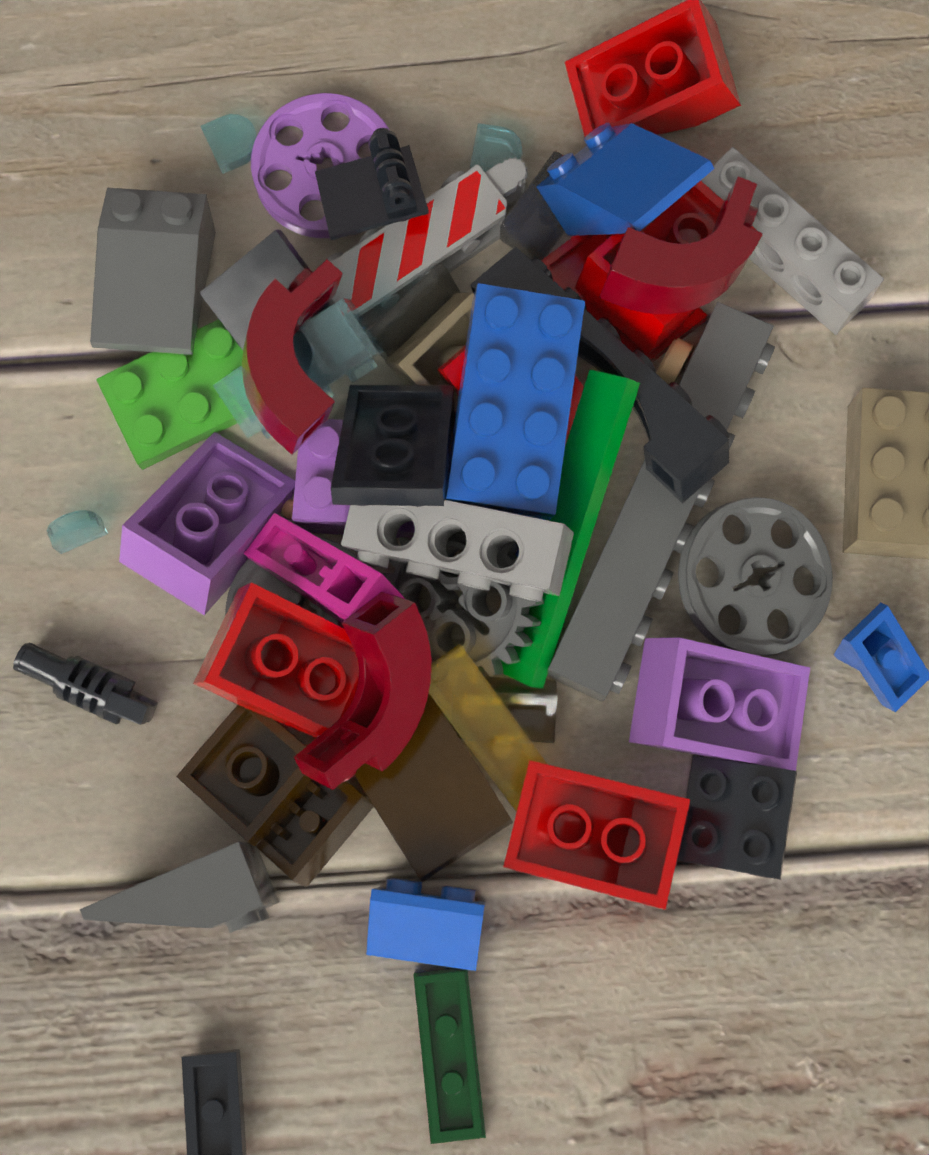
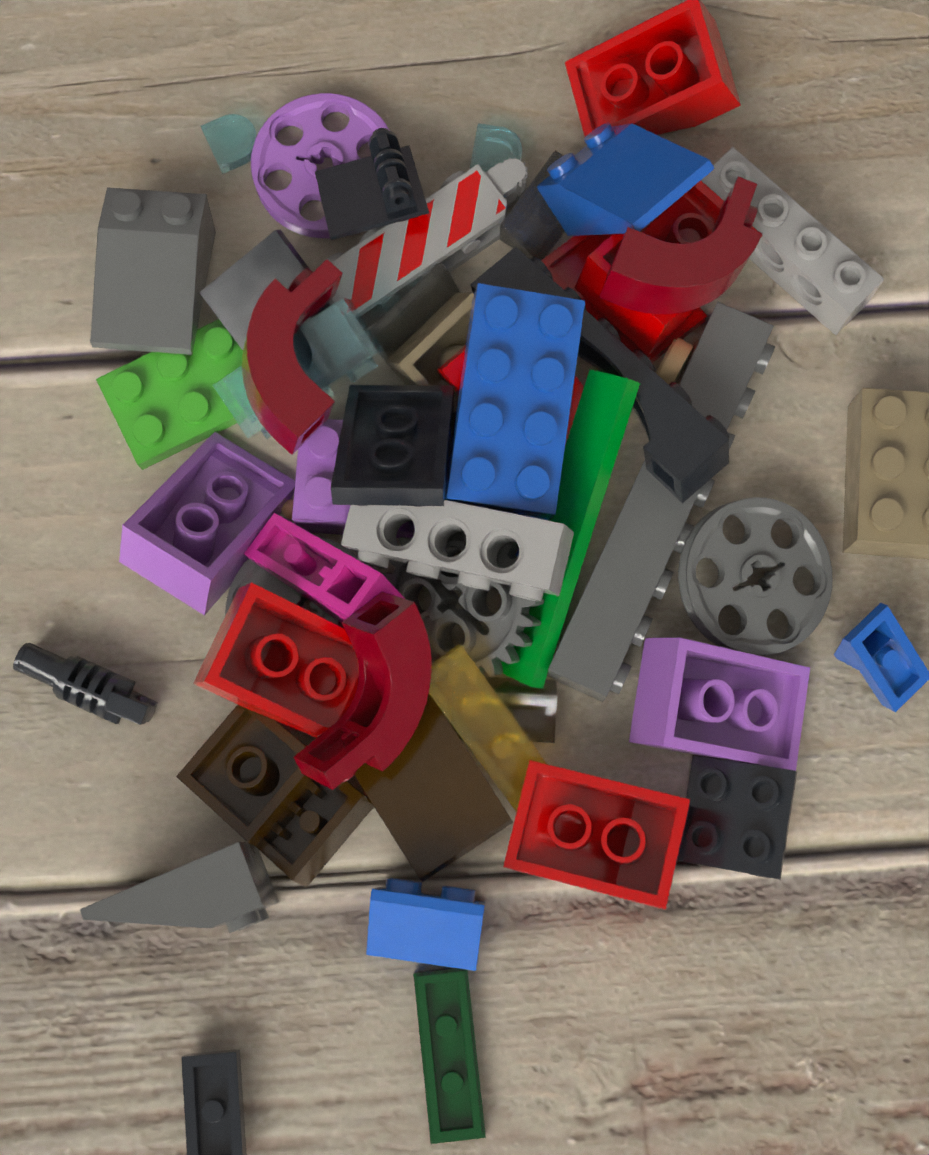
clear light blue tile [46,510,108,554] -> none

